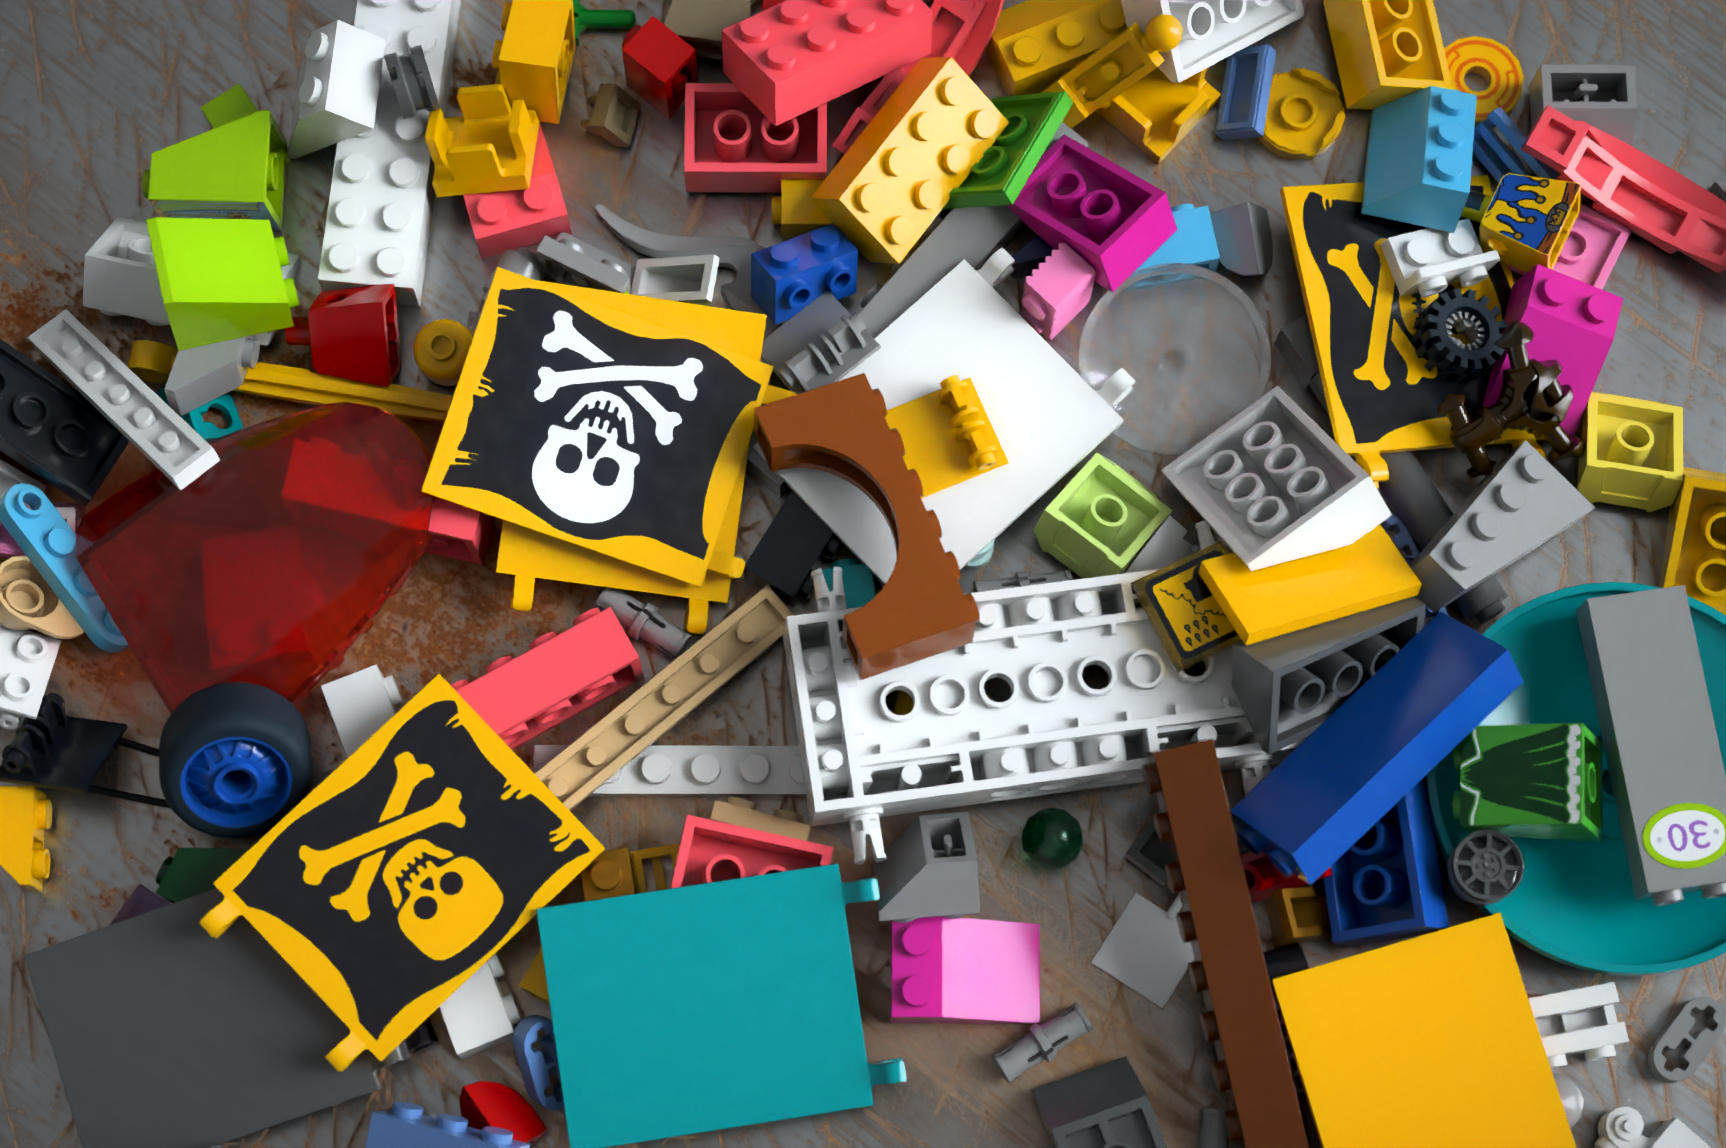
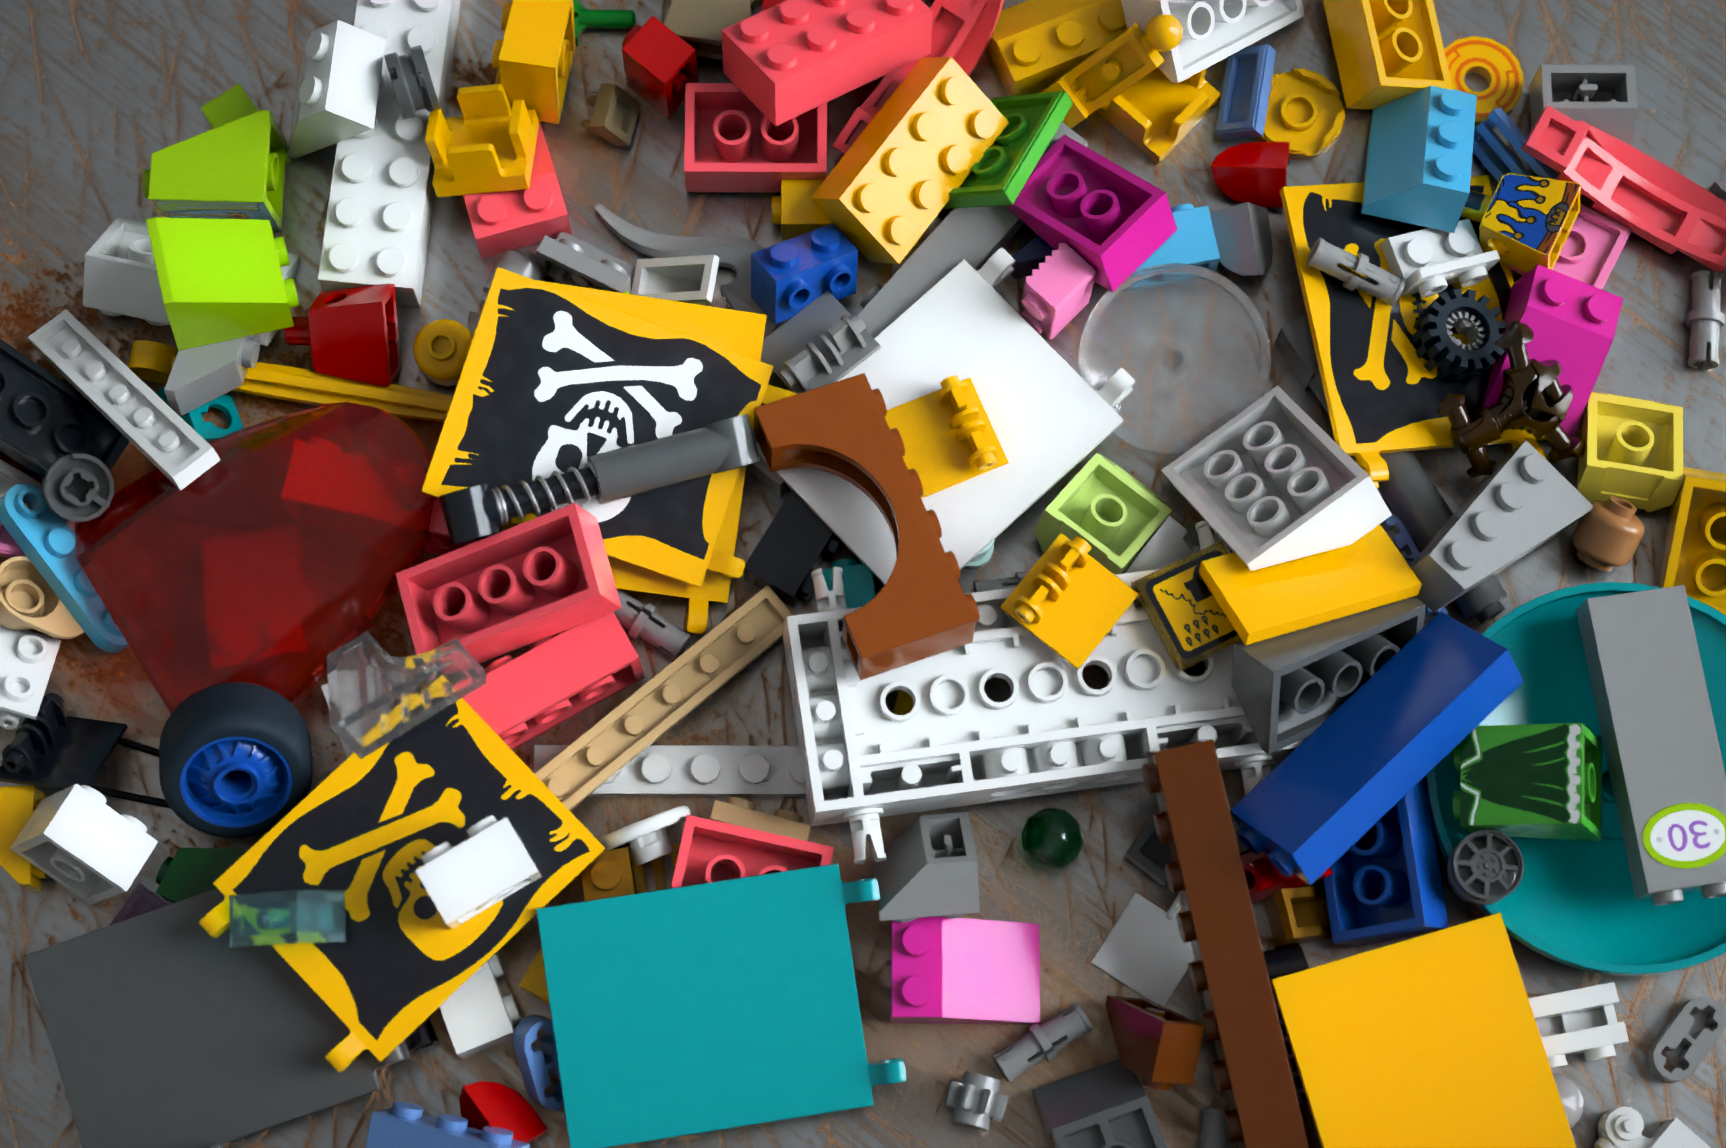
none -> white brick [9,784,158,905]
none -> dark grey wheel [42,454,114,522]
none -> clear light blue slope [229,890,346,947]
none -> clear arch [327,631,487,759]
none -> coral brick [395,503,622,677]
none -> white brick [415,815,542,929]
none -> piece [439,414,760,545]
none -> white piece [598,806,691,866]
none -> light grey gear [944,1071,1008,1131]
none -> yellow hinge [1000,533,1139,670]
none -> reddish brown slope [1105,995,1205,1091]
none -> red brick [1210,141,1290,207]
none -> light grey pin [1306,237,1406,306]
none -> medium nougat head [1572,496,1644,572]
none -> light grey pin [1686,270,1725,370]

